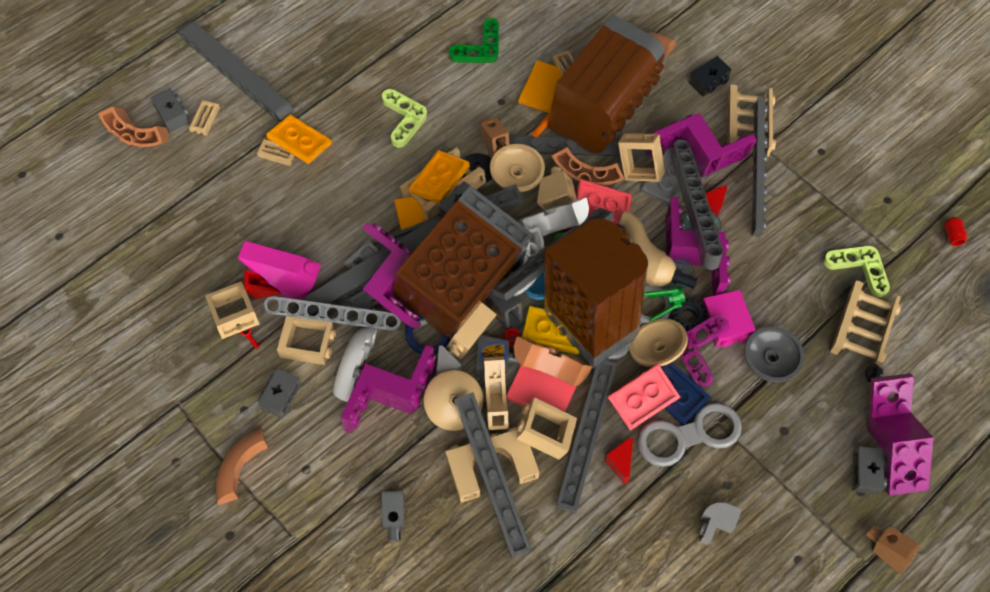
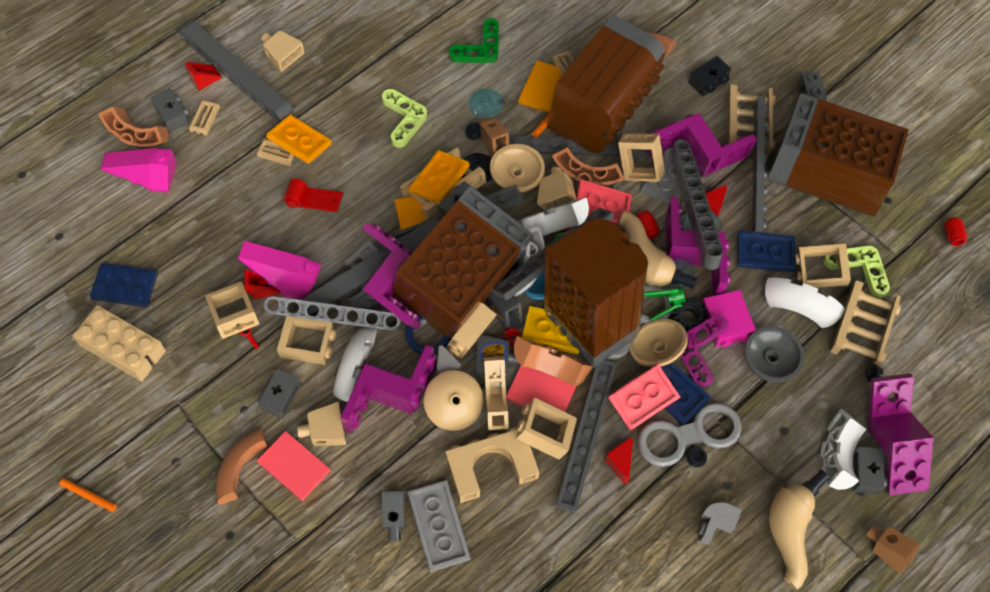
dark grey plate [454,392,531,558] -> none
none -> orange bar [59,478,117,512]
none -> tan piece [72,305,166,382]
none -> dark blue plate [90,263,158,308]
none -> dark pink wedge [101,148,177,193]
none -> red slope [185,61,222,91]
none -> coral tile [257,431,331,501]
none -> tan torso [261,31,304,72]
none -> red door [283,178,343,212]
none -> tan torso [297,402,347,446]
none -> light grey tile [407,480,471,572]
none -> black plate [465,123,481,140]
none -> clear light blue dish [469,89,504,119]
none -> red brick [636,211,660,239]
none -> black plate [686,447,707,468]
none -> dark blue plate [737,231,796,273]
none -> white brick [765,278,845,328]
none -> reddish brown piece [767,93,909,217]
none -> tan animal [768,469,830,590]
none -> tan window [795,244,851,288]
none -> dark grey brick [797,71,827,102]
none -> white brick [820,409,866,490]

